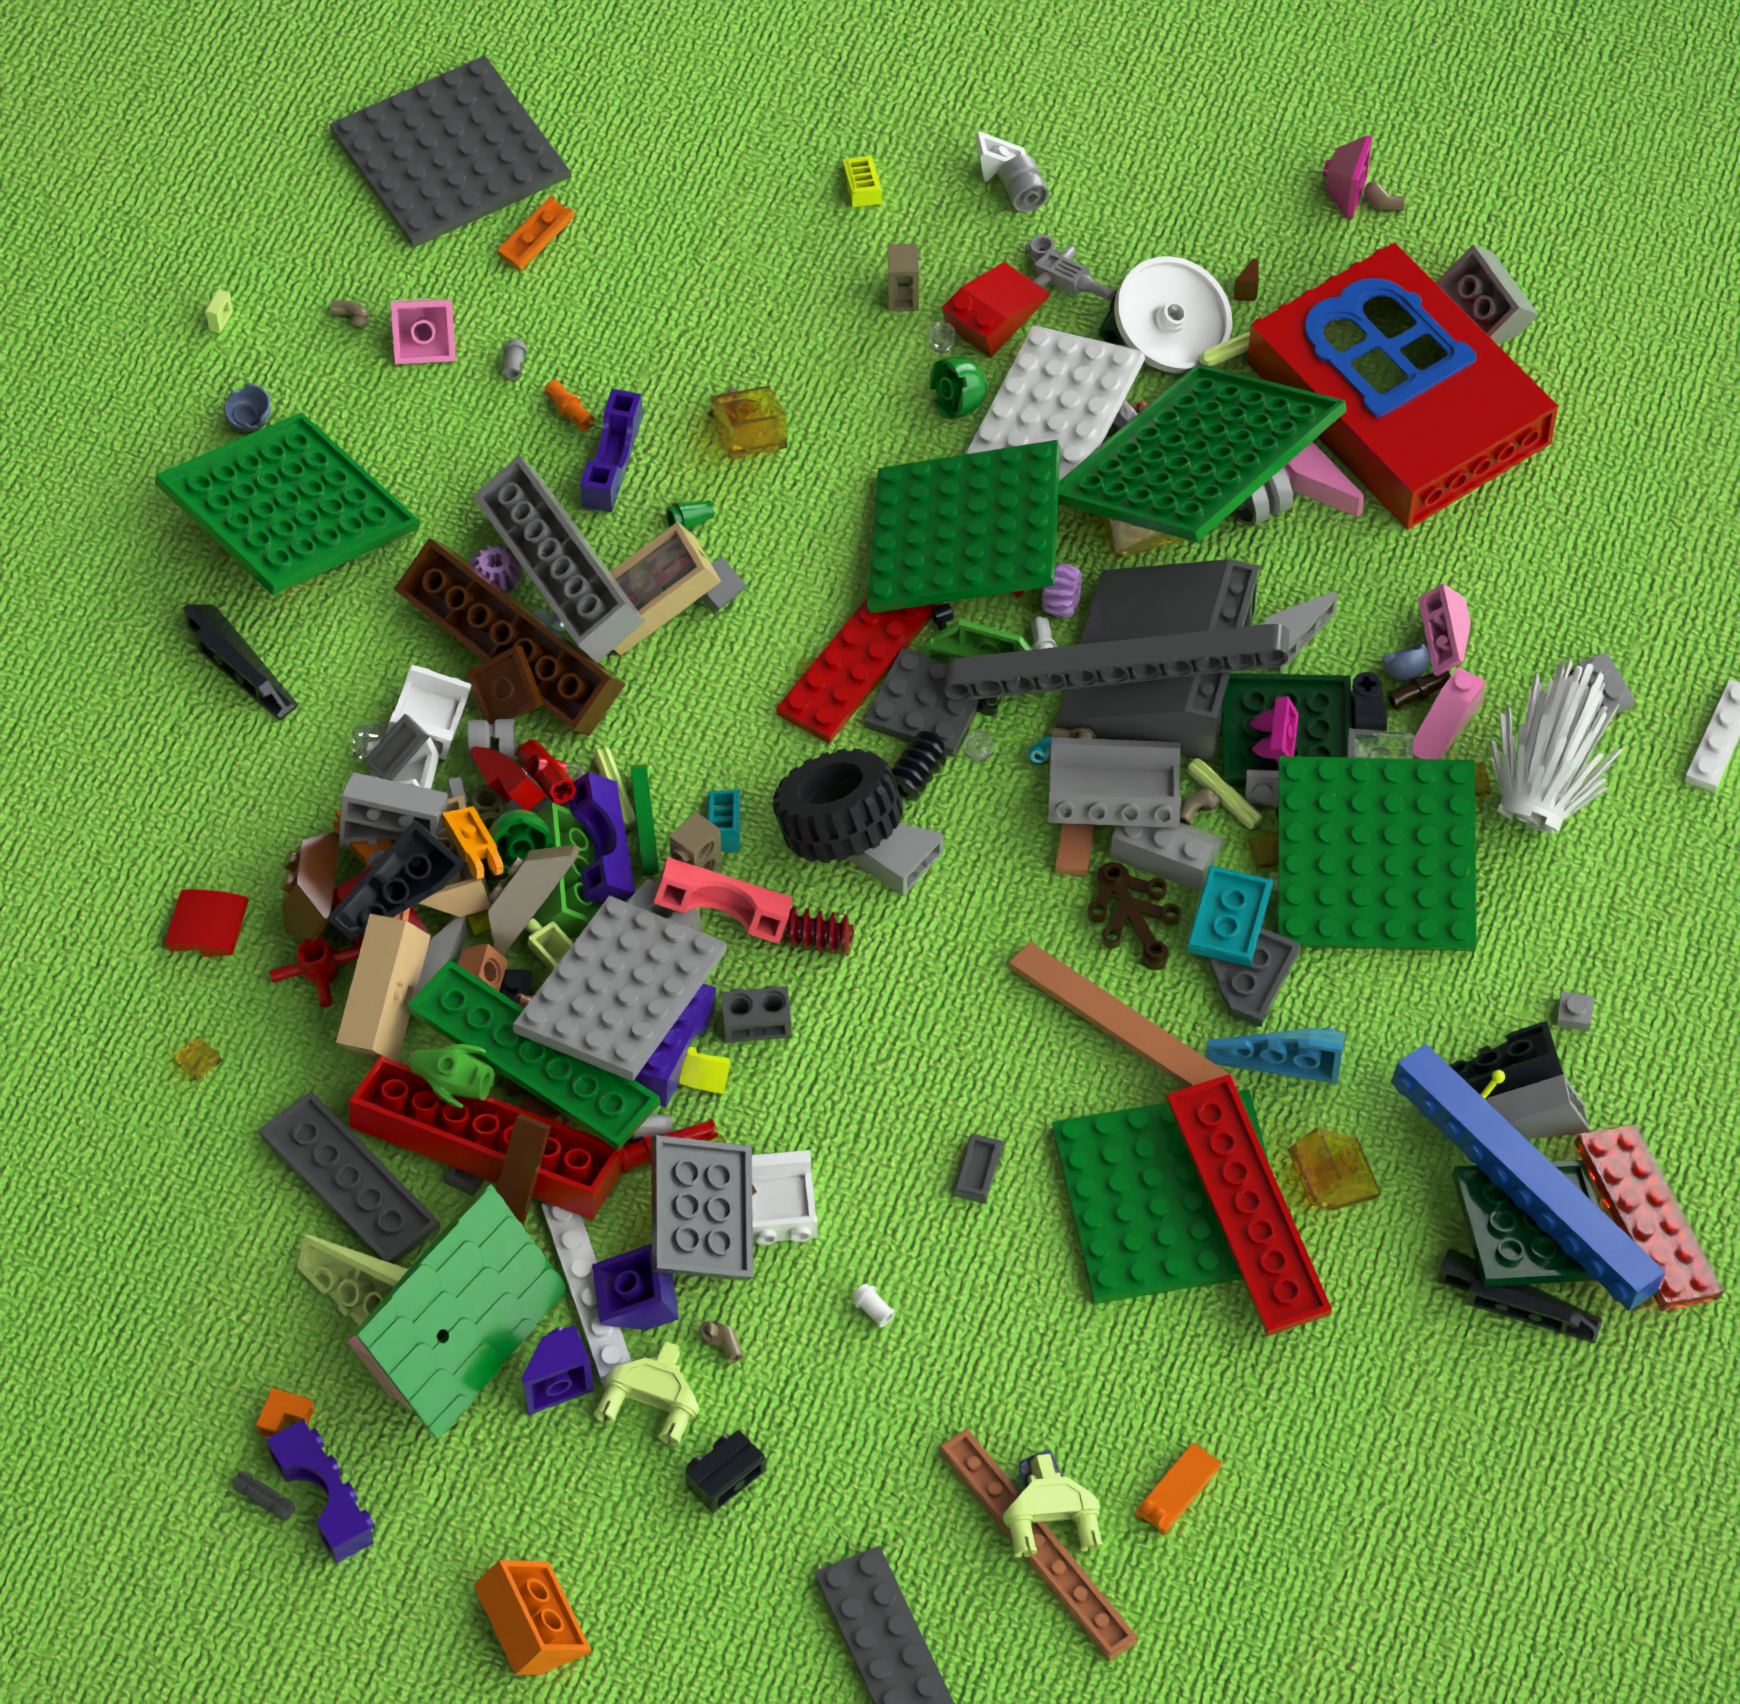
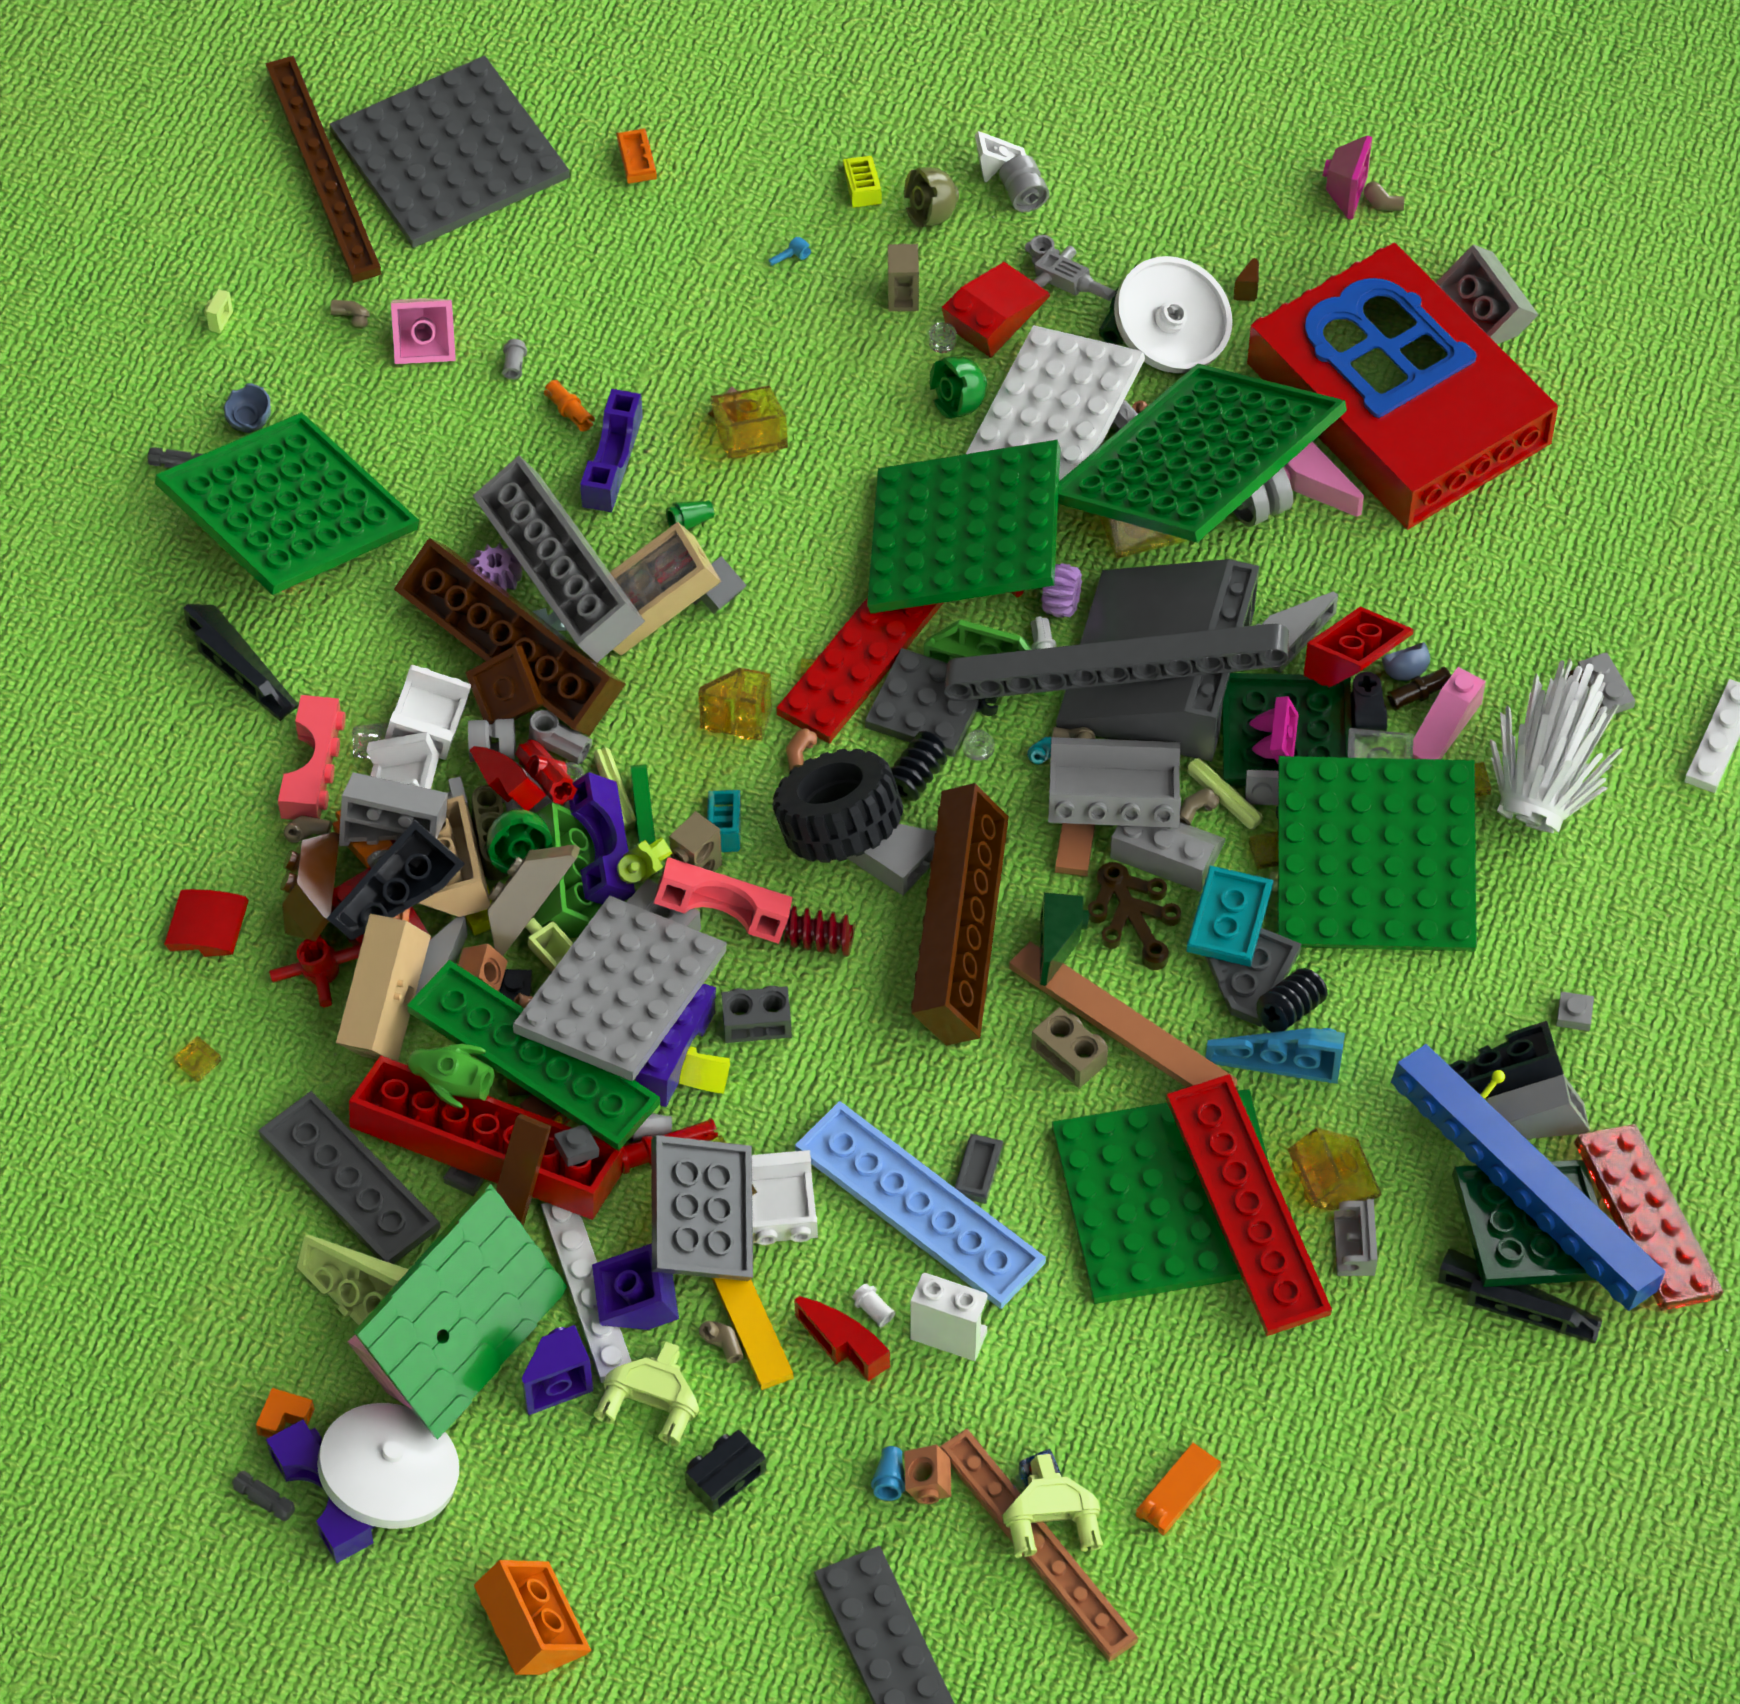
dark grey tile [363,714,430,781] -> none
light orange hinge [441,806,504,880] -> none
orange hinge [497,195,575,271] -> none
black hand [933,603,954,631] -> none
yellowish green axle [1198,332,1250,367] -> none
bright pink slope [1418,583,1471,676] -> none
none -> dark grey axle [147,447,203,468]
none -> reddish brown plate [266,56,382,283]
none -> coral arch [278,695,346,820]
none -> dark tan arm [284,816,332,843]
none -> white dish [317,1403,459,1529]
none -> light grey piece [528,710,592,765]
none -> dark grey plate [554,1125,599,1167]
none -> orange plate [616,128,657,184]
none -> lime hips [617,837,673,883]
none -> clear yellow slope [698,667,772,741]
none -> yellow tile [711,1278,794,1391]
none -> dark azure hand [768,237,811,266]
none -> nougat arm [786,729,817,771]
none -> red slope [794,1296,890,1382]
none -> light blue plate [795,1101,1046,1309]
none -> dark azure cone [871,1446,905,1501]
none -> olive cylinder [904,167,959,227]
none -> nougat brick [904,1444,951,1504]
none -> white panel [910,1273,987,1361]
none -> reddish brown brick [911,783,1009,1046]
none -> dark tan brick [1031,1007,1108,1089]
none -> dark green slope [1040,892,1089,986]
none -> black piece [1256,968,1328,1032]
none -> red slope [1303,606,1413,687]
none -> light grey hinge [1334,1199,1378,1276]

